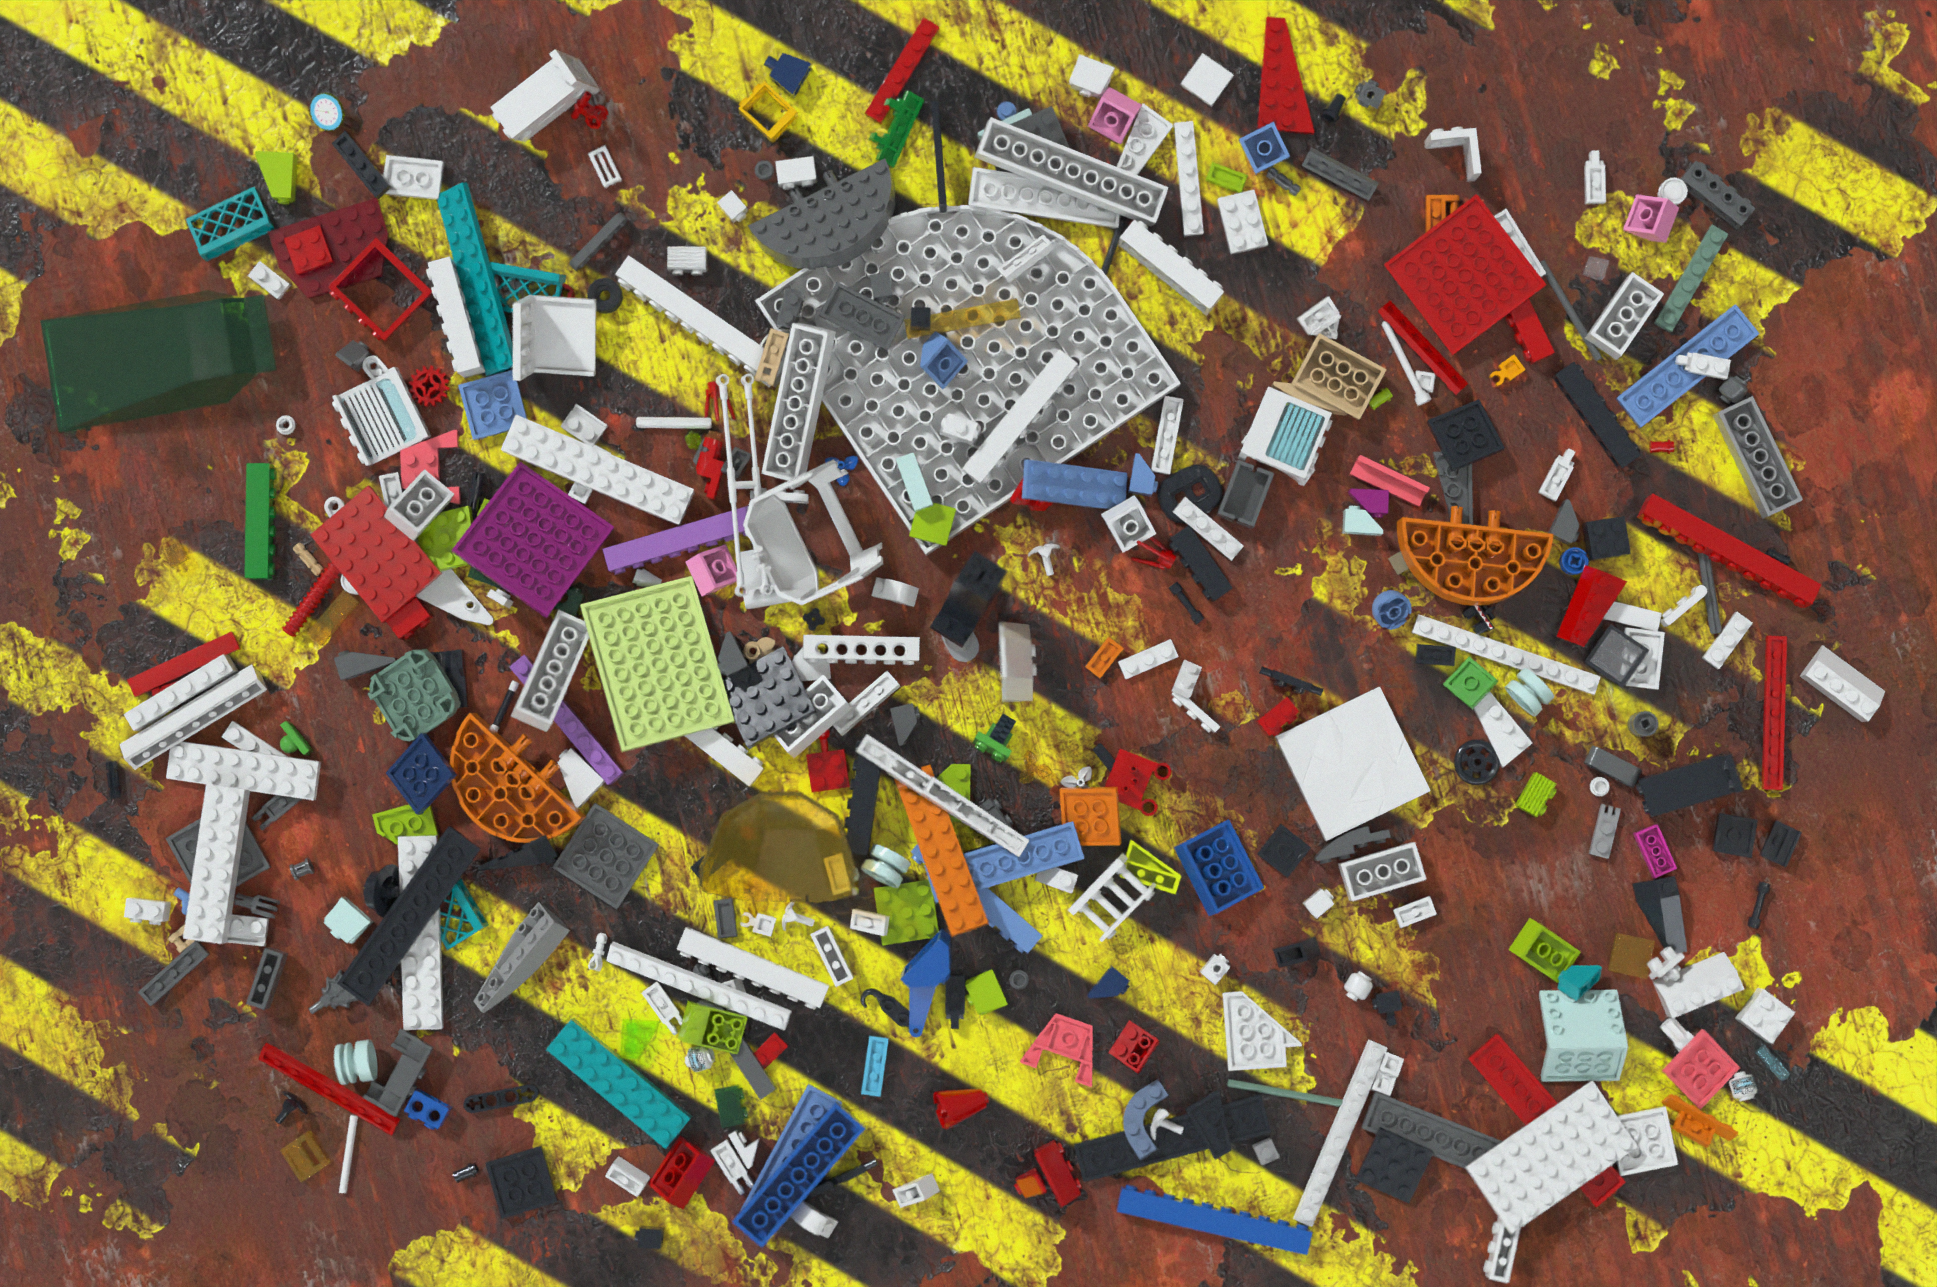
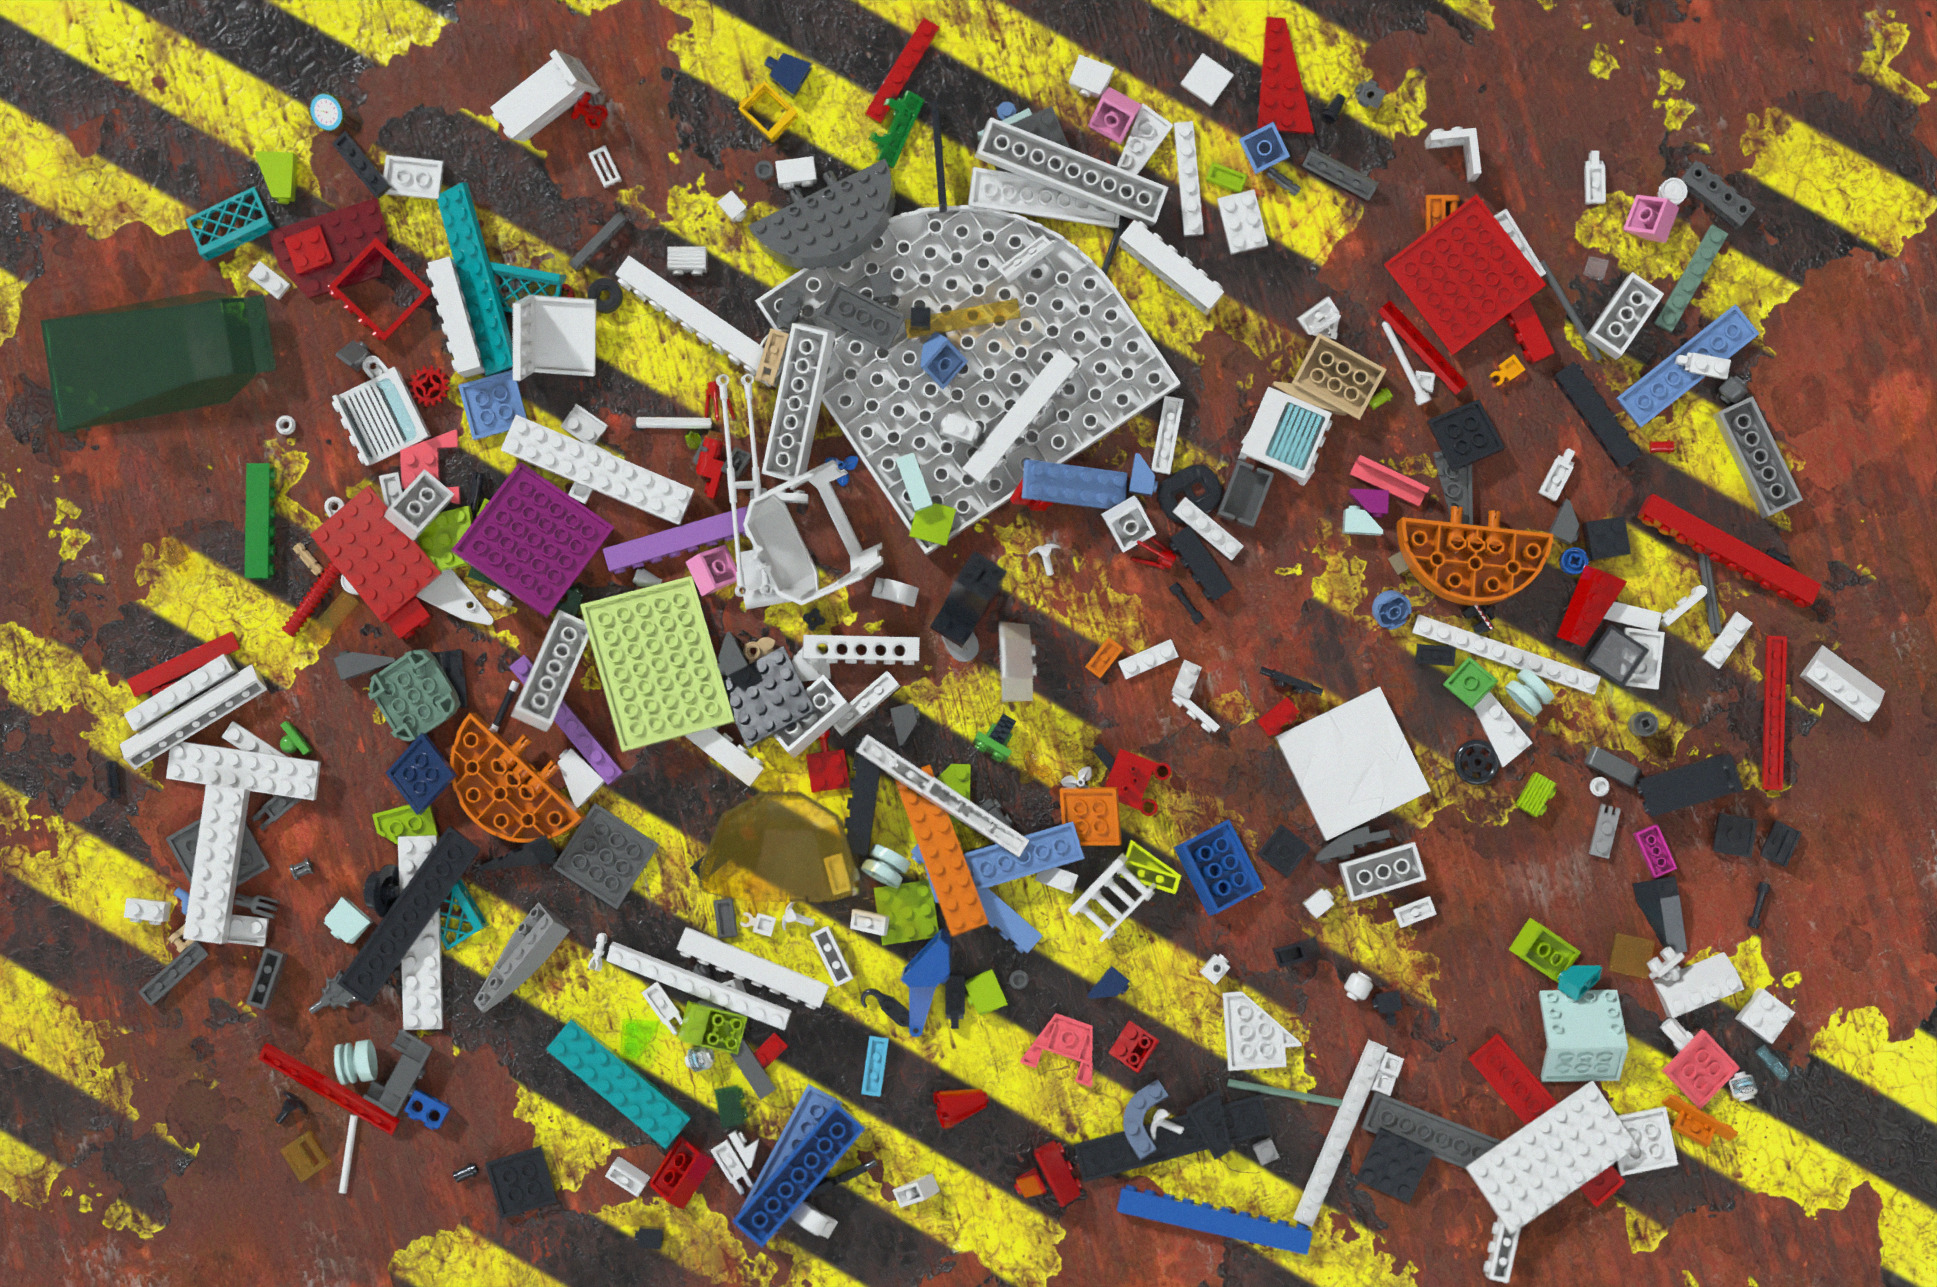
black beam [463,1084,539,1113] -> none

